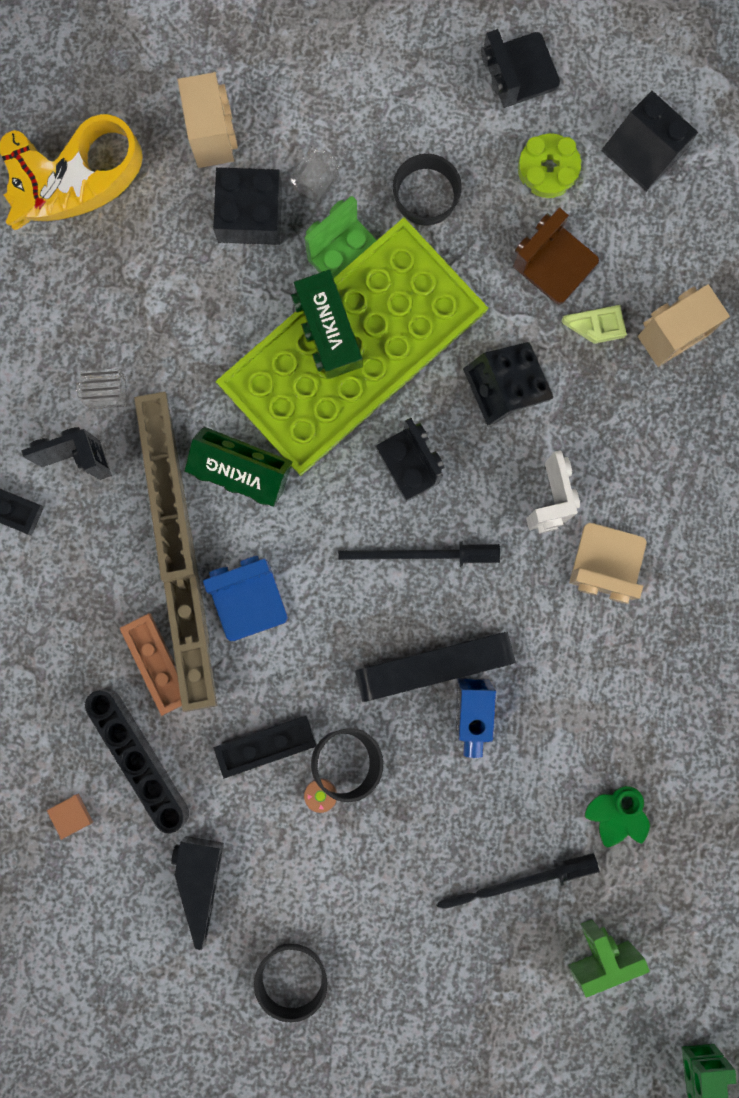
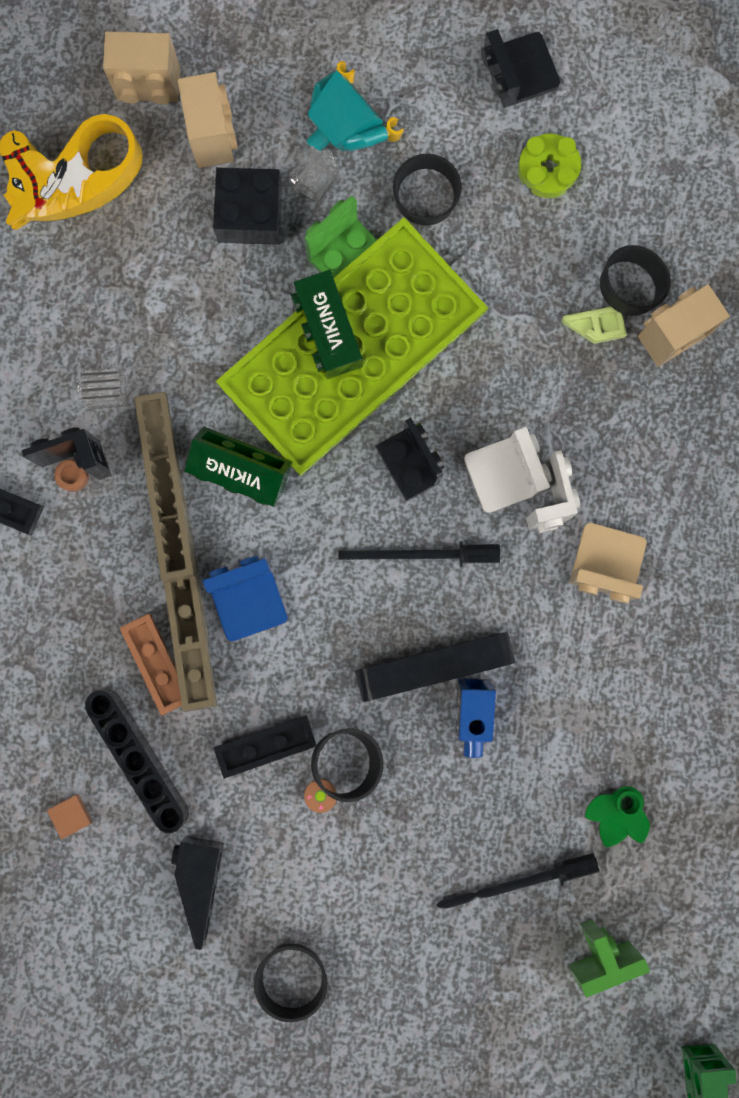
black bracket [463,342,553,426] -> none
reddish brown bracket [513,207,599,305] -> none
black slope [601,90,698,192] -> none
none -> nougat tile [54,459,89,492]
none -> tan brick [103,32,180,105]
none -> teal torso [306,61,404,154]
none -> white bracket [464,427,552,513]
none -> black tyre [600,245,671,316]

